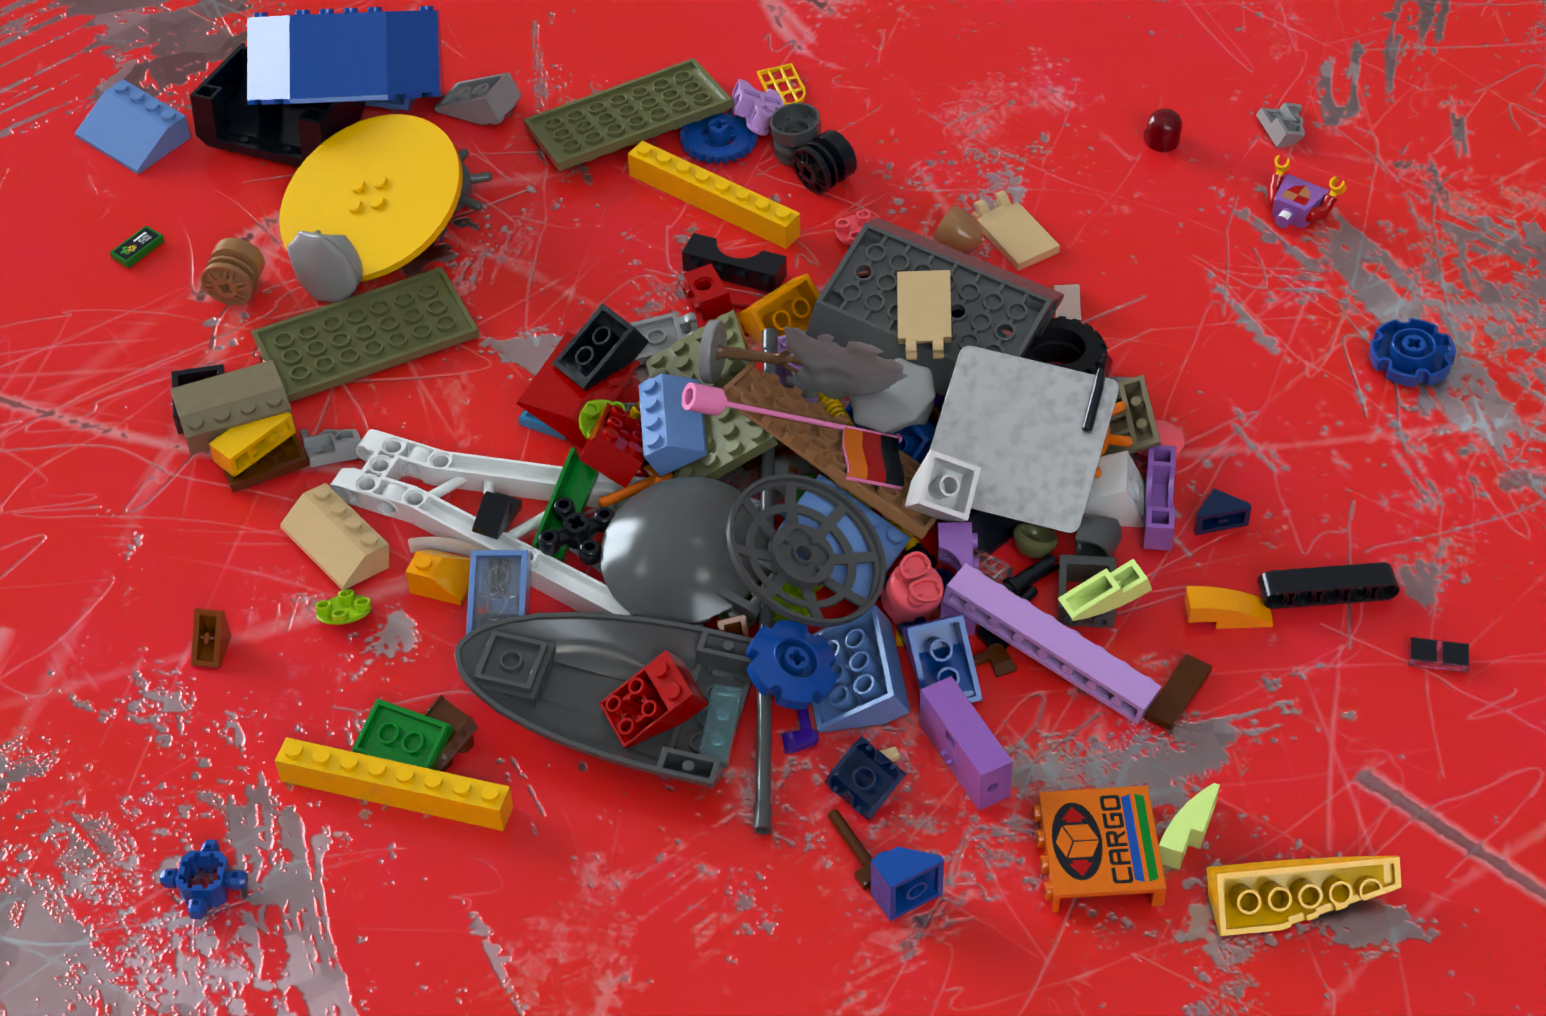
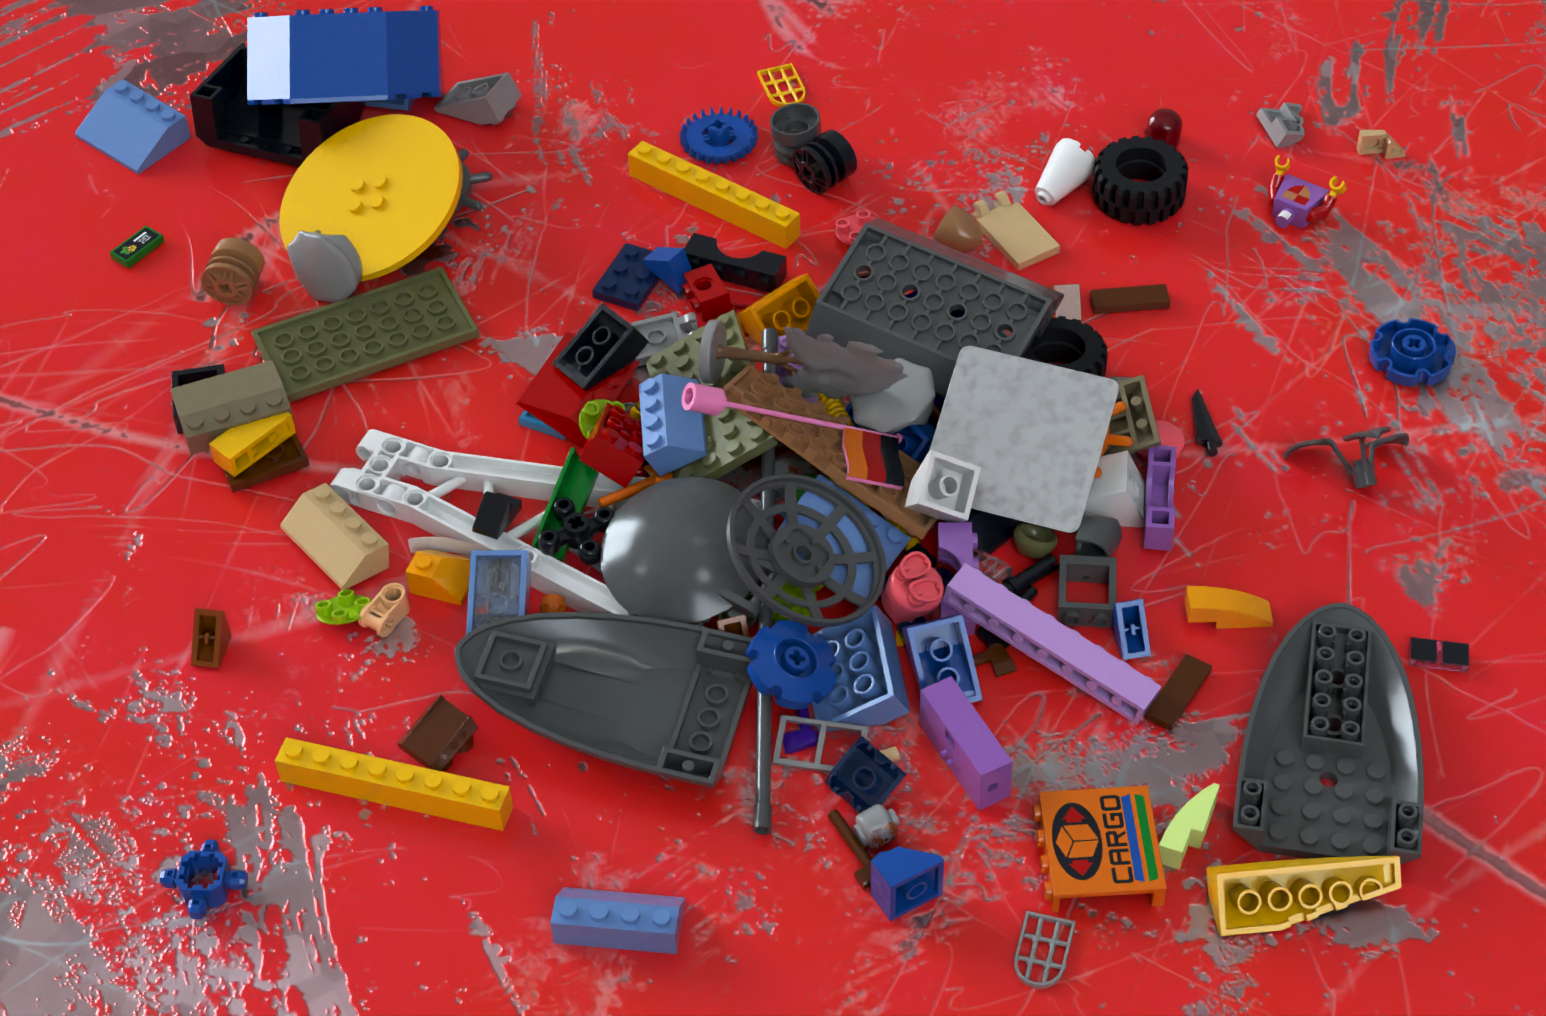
light grey slope [299,429,361,467] -> none
green tile [351,698,454,770] -> none
olive plate [523,58,733,171] -> none
red slope [599,650,708,749] -> none
clear light blue tile [699,684,742,769] -> none
lavender piece [731,79,784,136] -> none
tan tile [897,270,952,360] -> none
yellowish green slope [1058,559,1152,621] -> none
black piece [1082,353,1113,433] -> none
dark blue slope [1194,488,1251,535] -> none
black beam [1257,563,1400,609] -> none
none -> light nougat piece [358,583,410,638]
none -> orange plate [539,594,568,613]
none -> medium blue slope [550,887,686,954]
none -> dark blue plate [592,243,660,311]
none -> blue slope [641,247,692,294]
none -> light grey window [772,714,870,773]
none -> light grey head [853,804,900,850]
none -> light grey window [1014,911,1076,989]
none -> white cone [1035,138,1096,205]
none -> reddish brown tile [1090,284,1170,314]
none -> black tyre [1092,136,1188,225]
none -> blue slope [1111,598,1151,660]
none -> black bar [1191,389,1223,457]
none -> dark grey piece [1232,603,1424,865]
none -> dark grey plant [1283,427,1409,489]
none -> tan slope [1356,130,1406,159]

